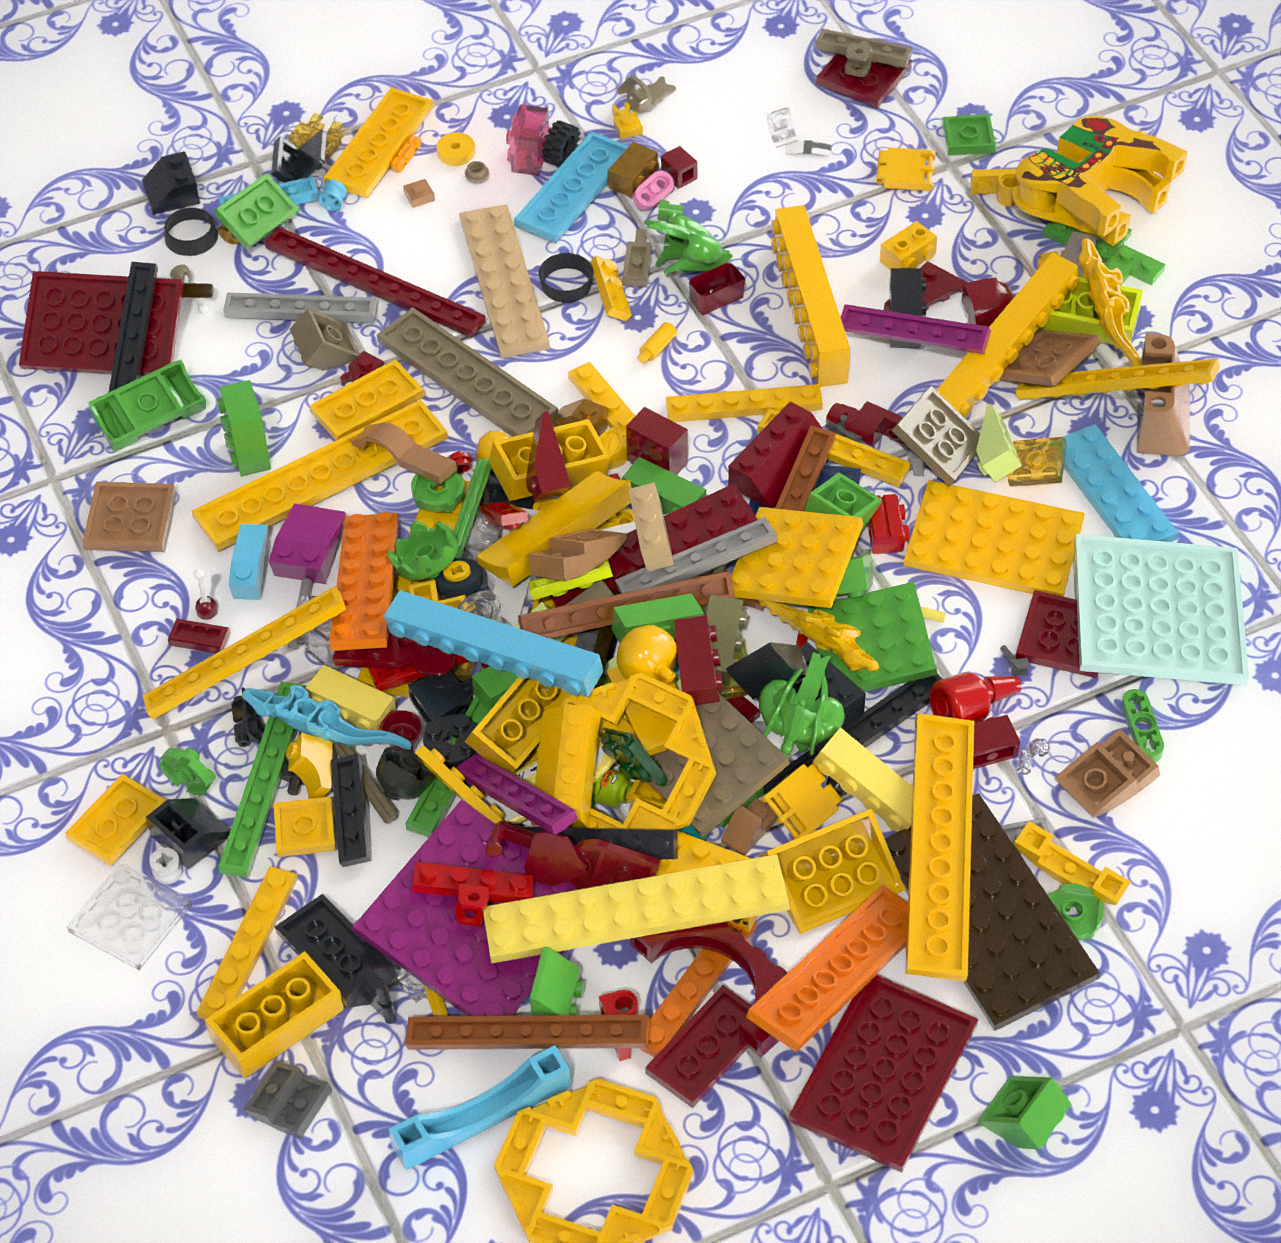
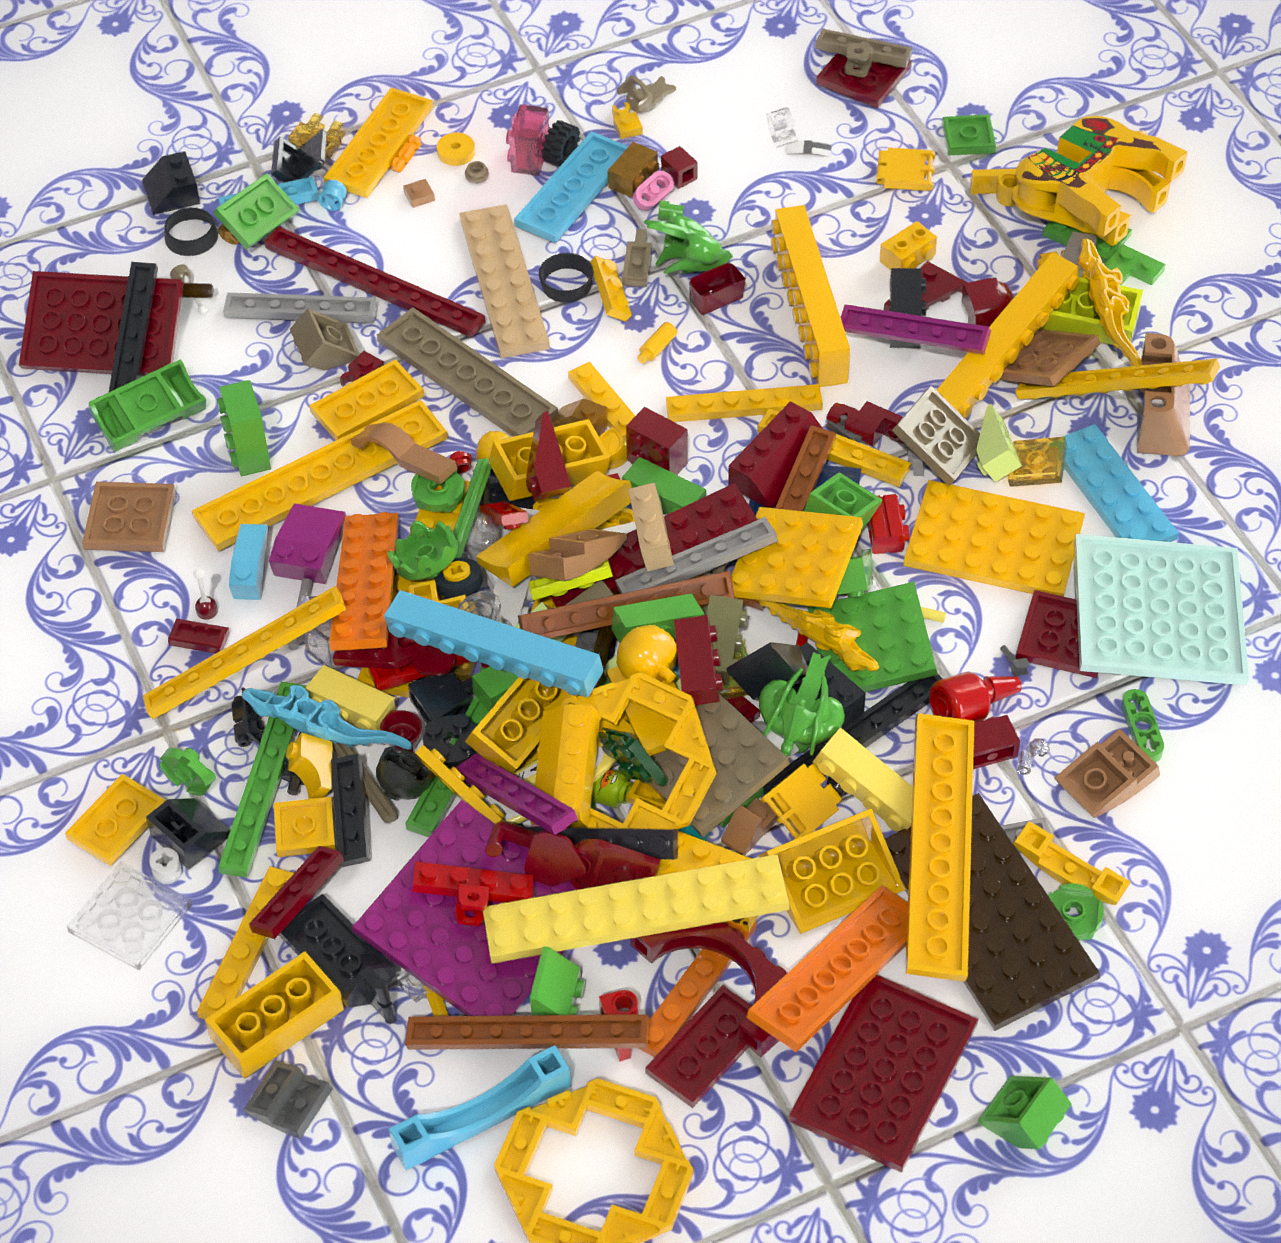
none -> dark red plate [249,846,344,939]

